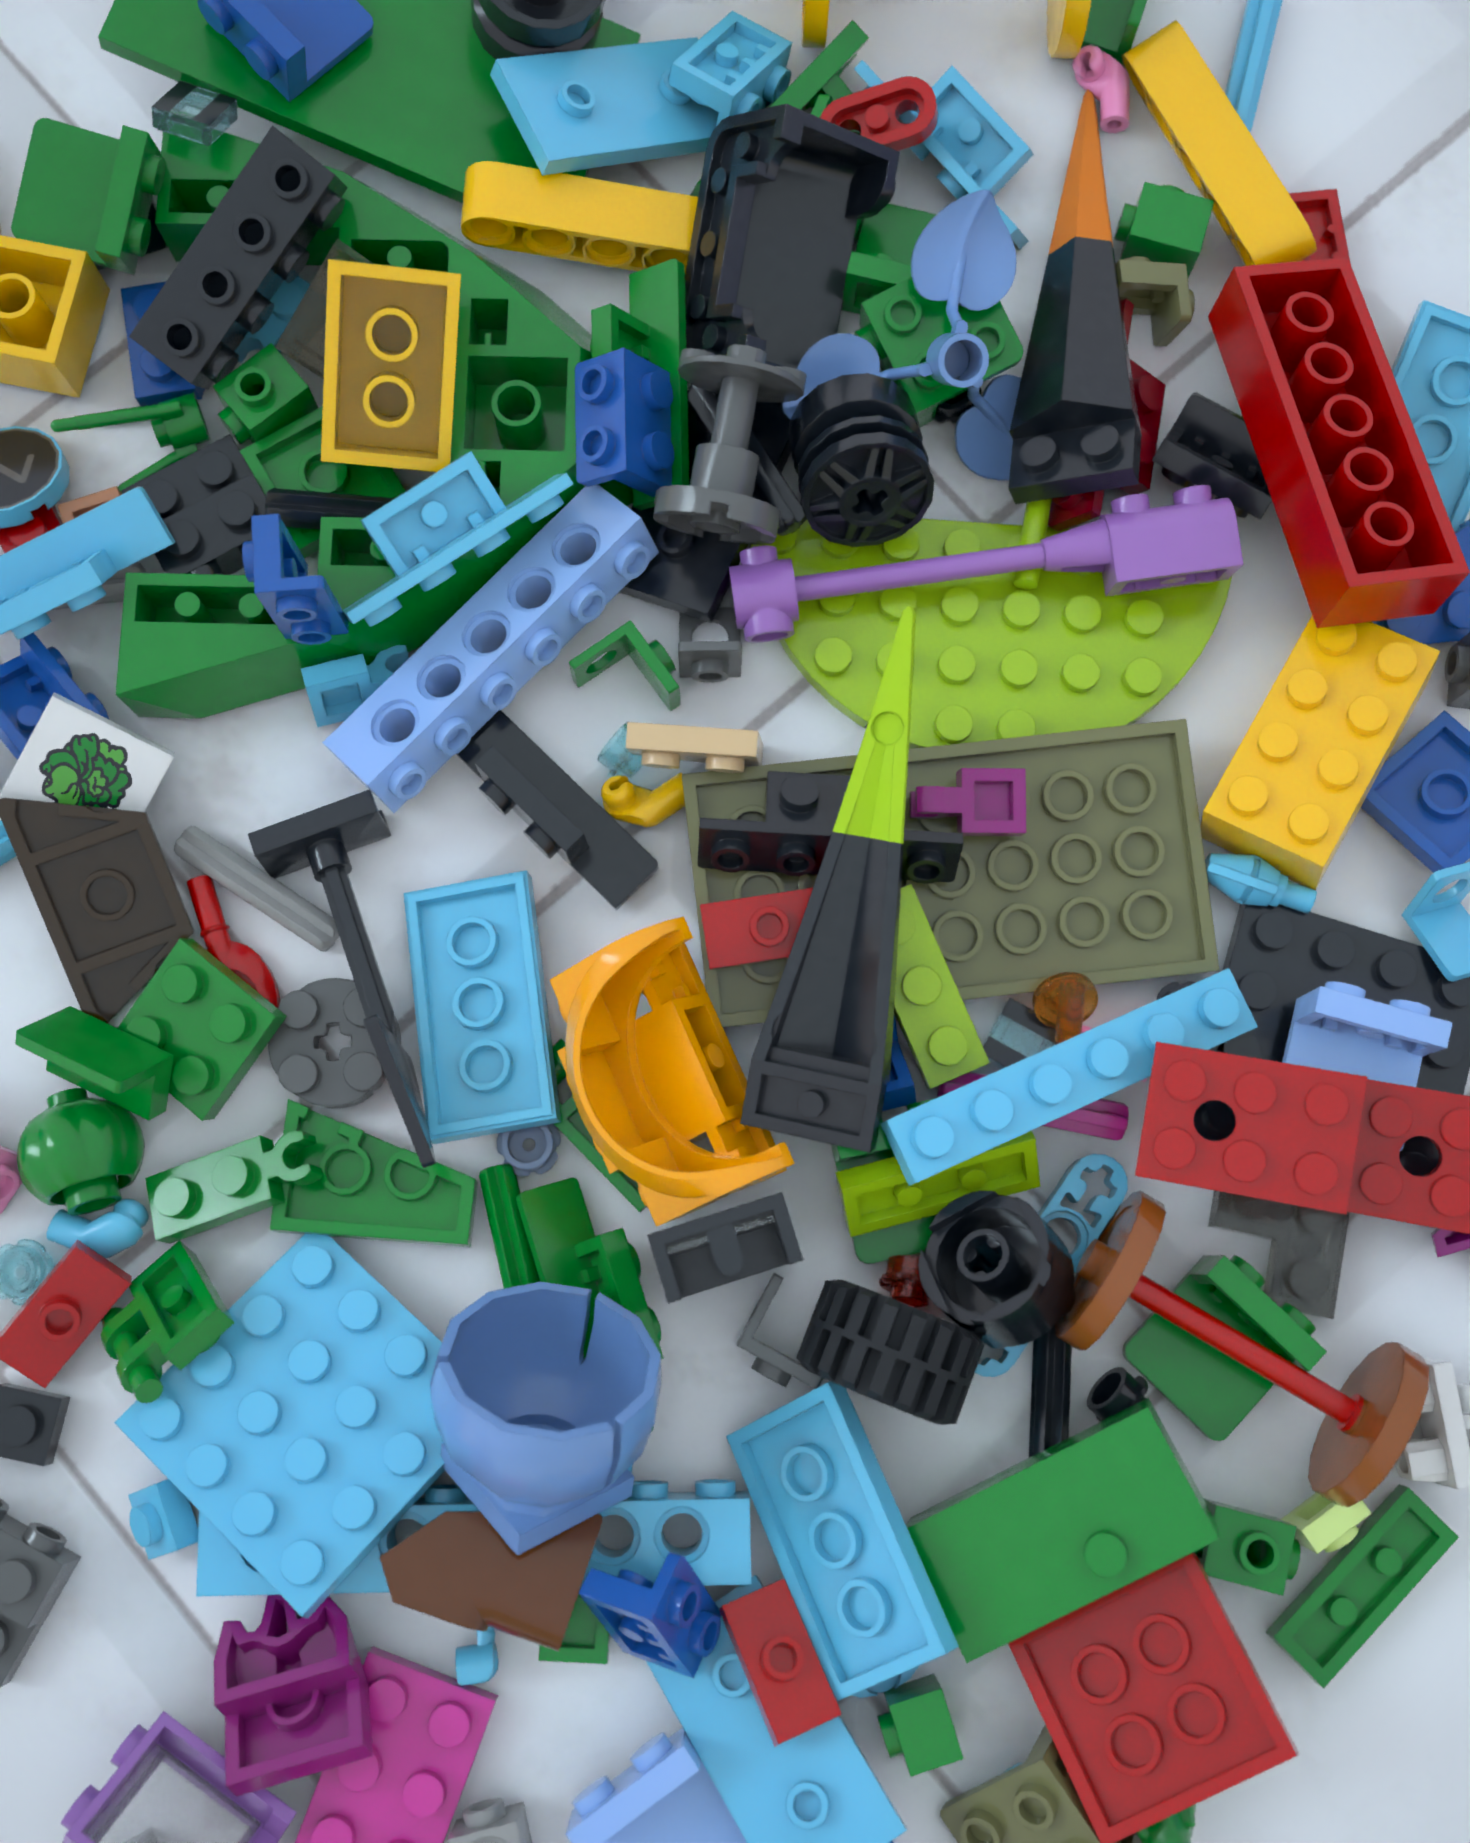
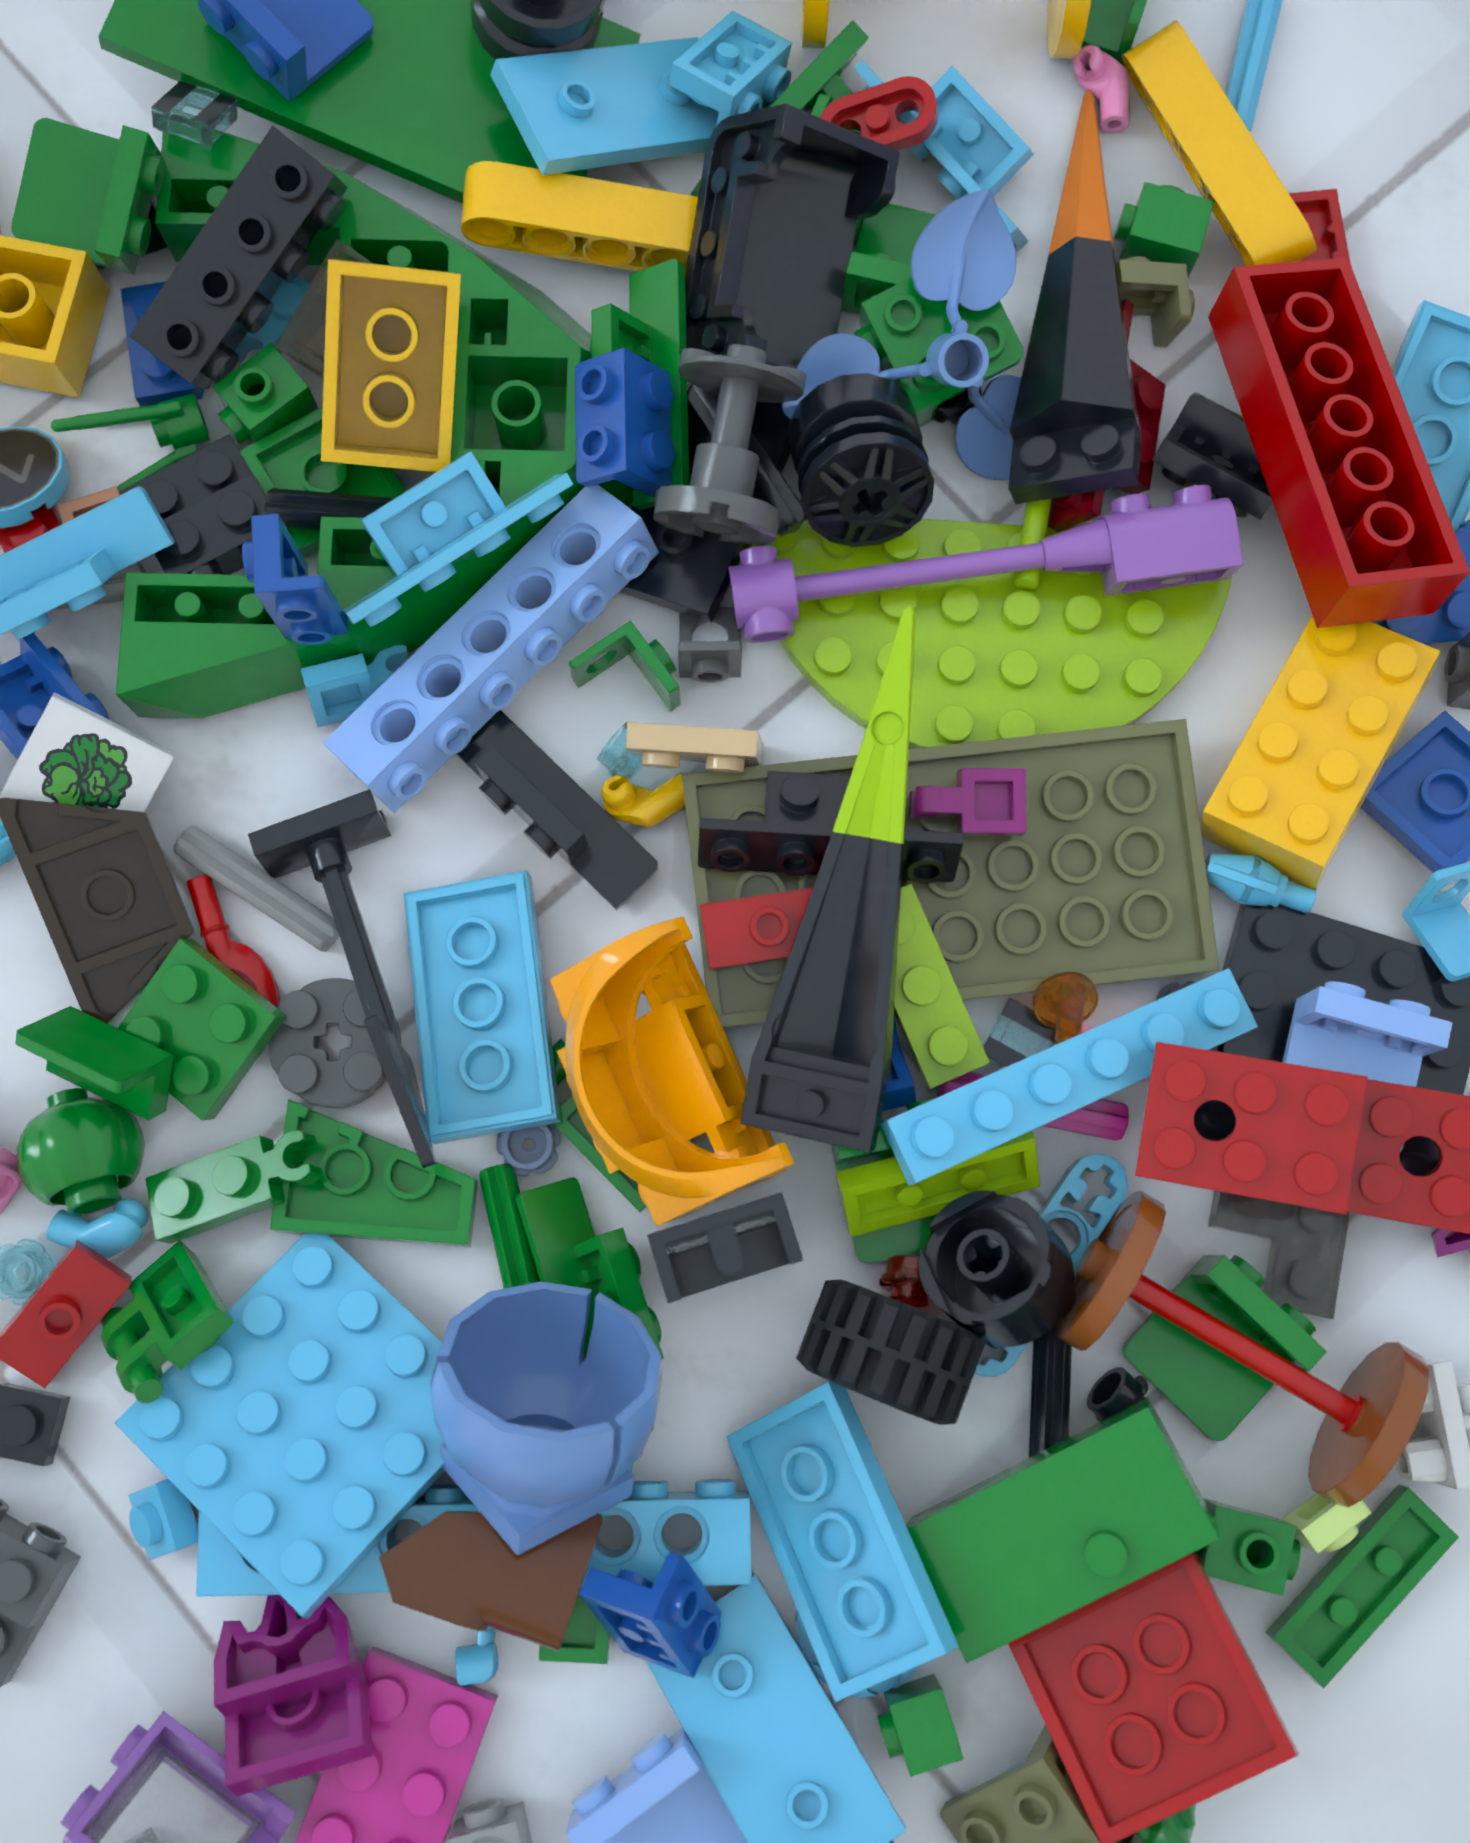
red plate [719,1578,842,1747] -> none
dark grey bracket [736,1273,823,1389] -> none

